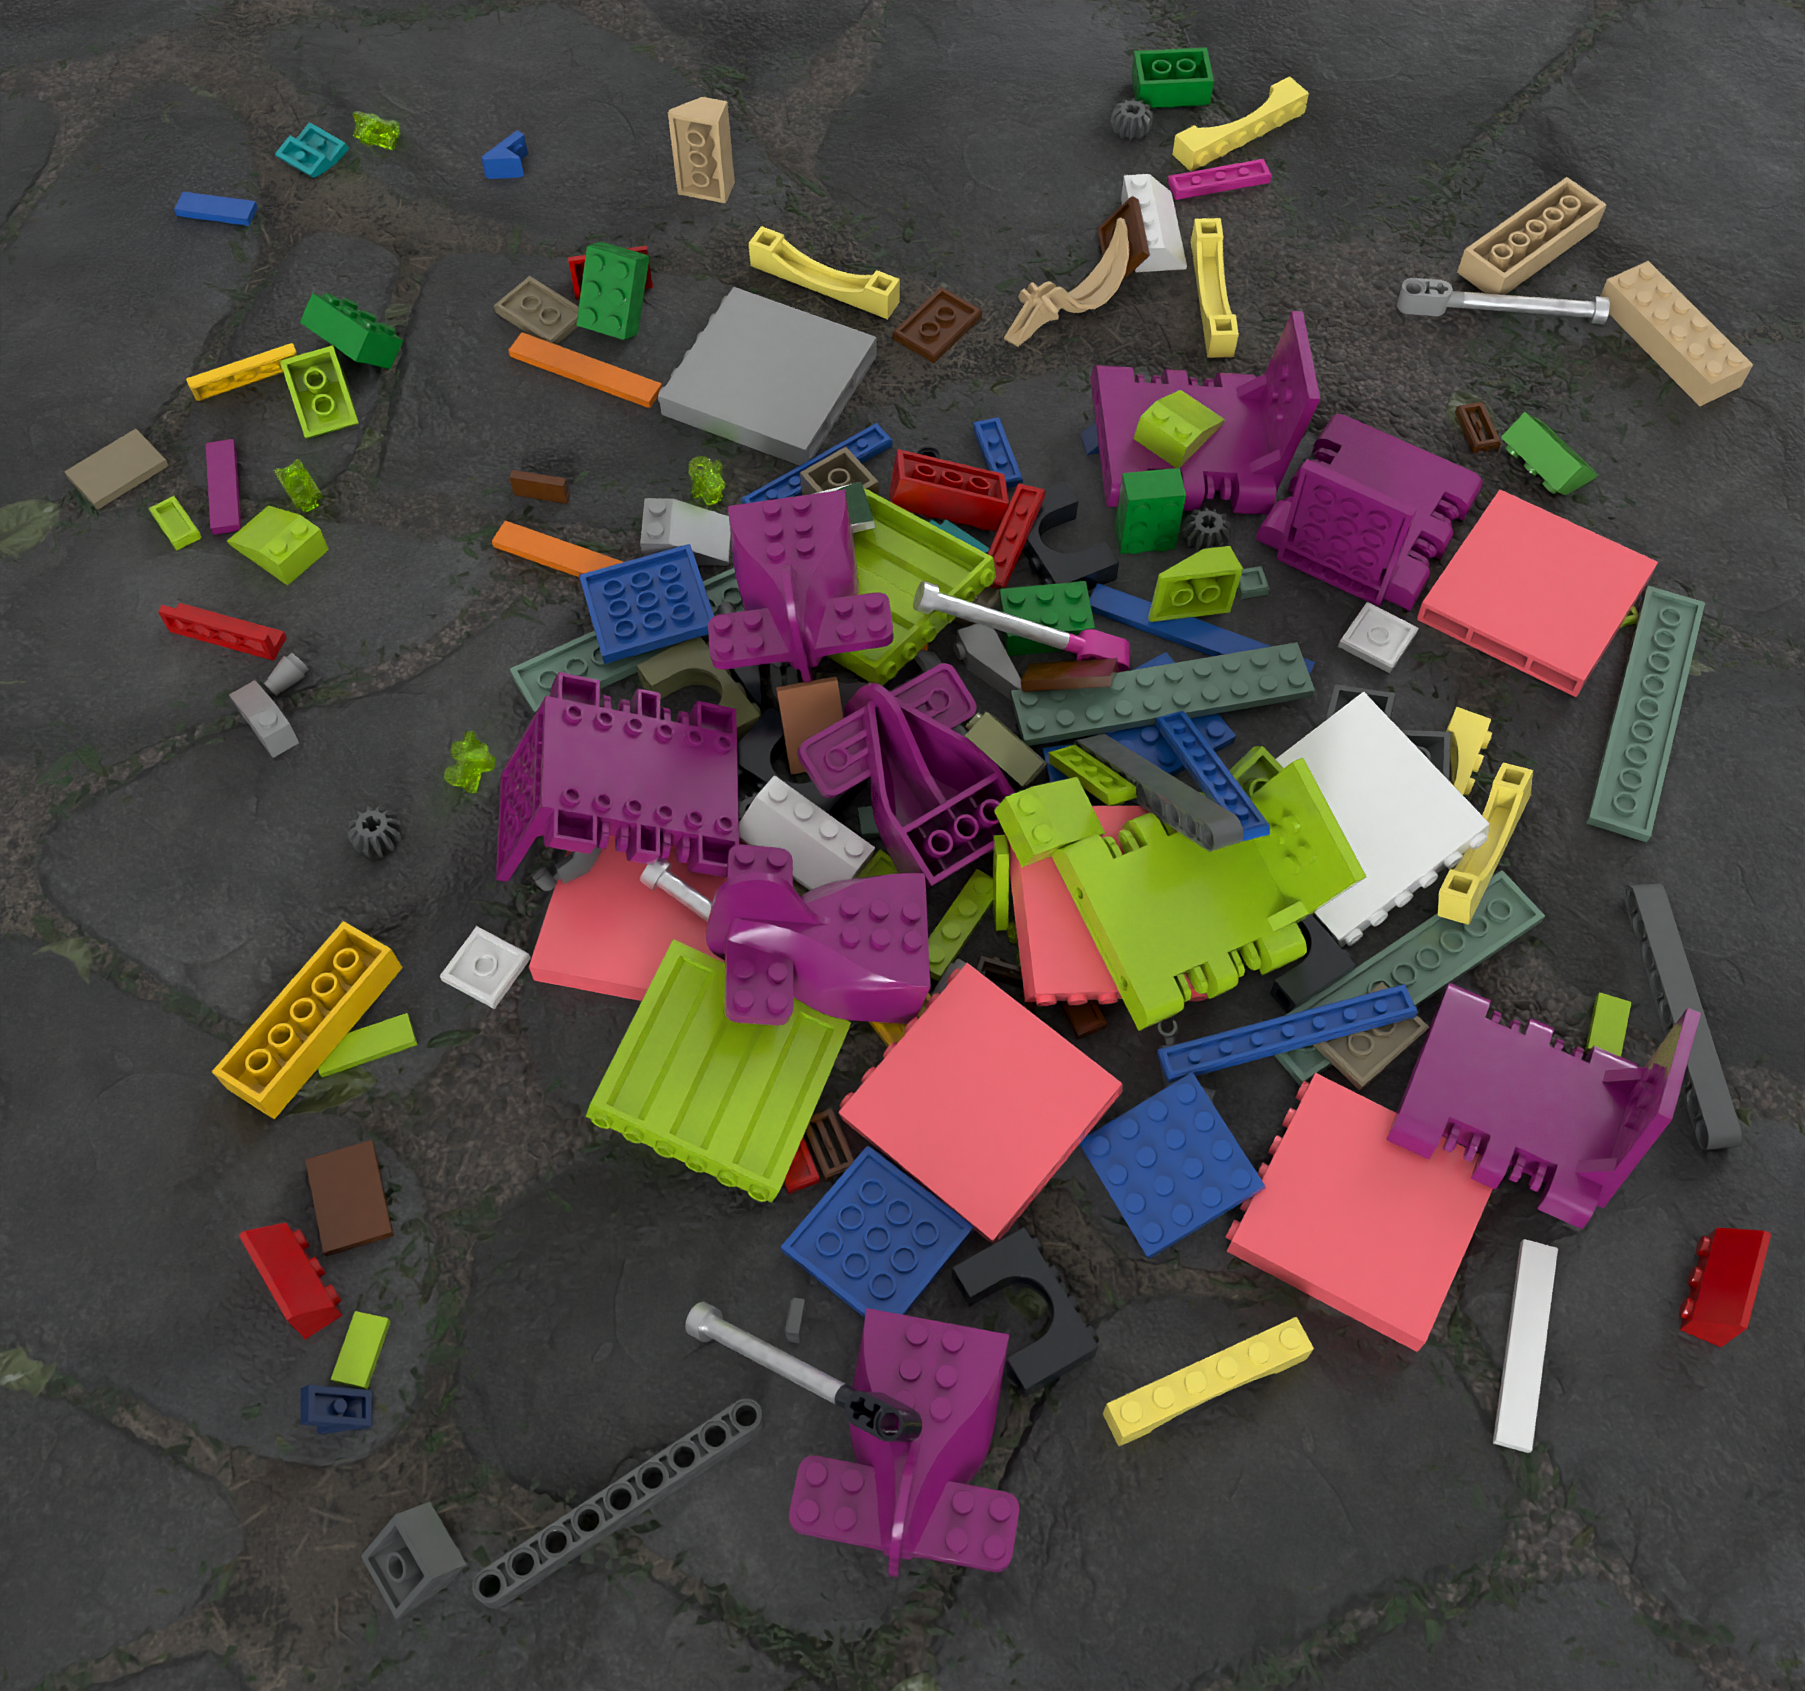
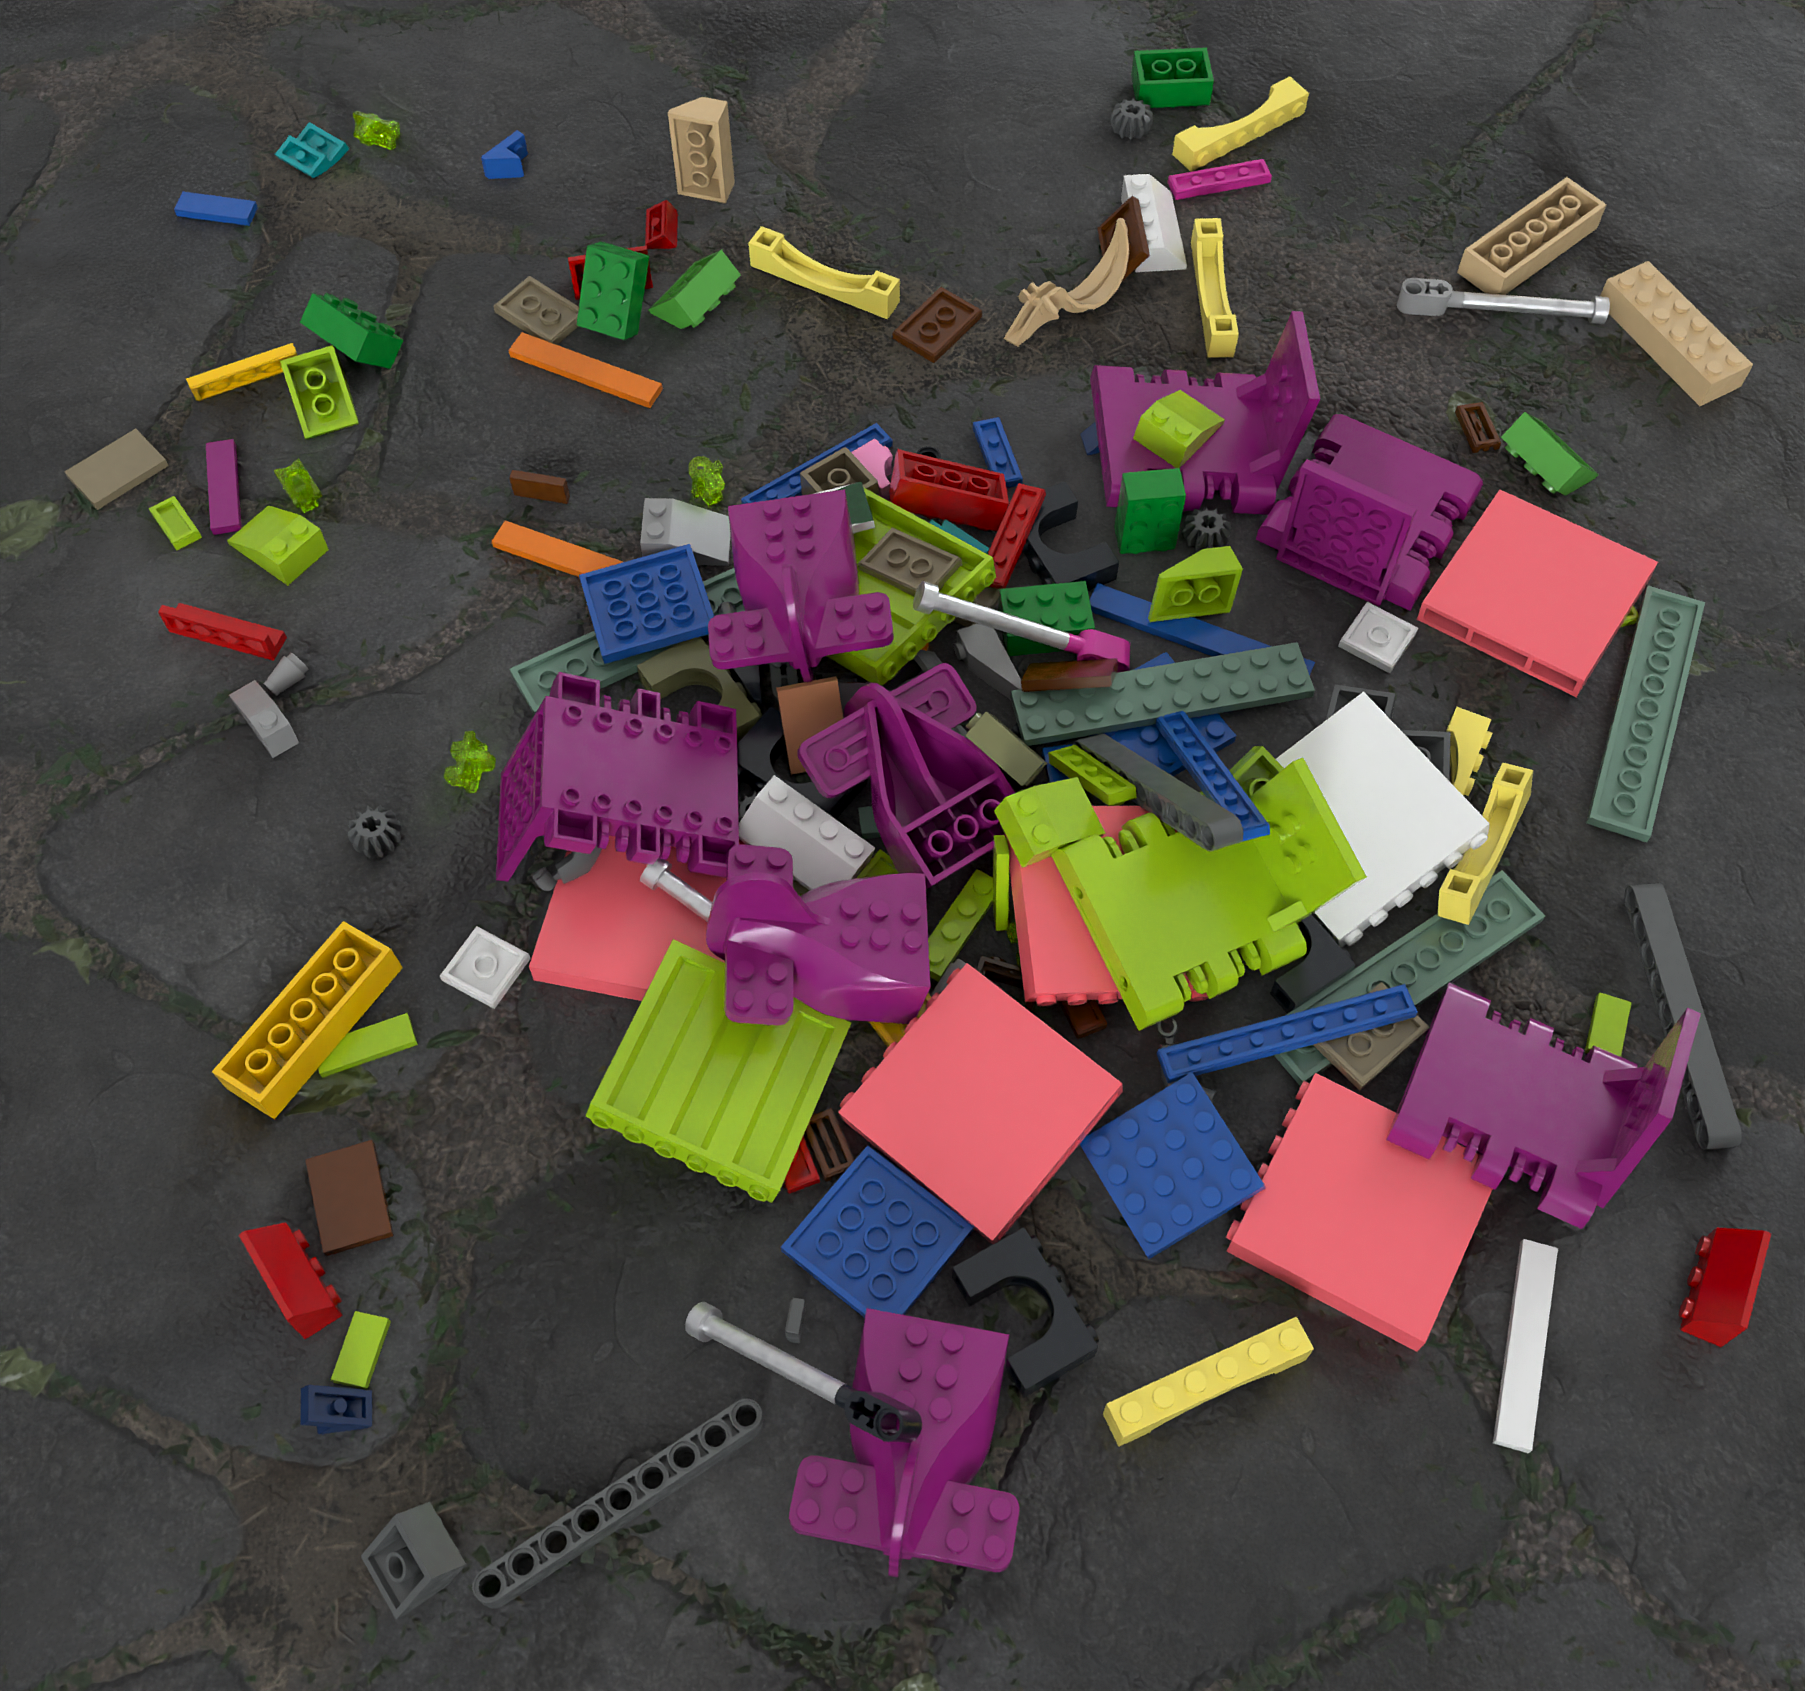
light grey brick [658,287,877,466] -> none
sand green tile [1237,566,1270,599] -> none
none -> red slope [645,200,678,249]
none -> bright green slope [648,250,741,329]
none -> bright pink arch [851,439,893,501]
none -> dark tan tile [857,528,962,596]

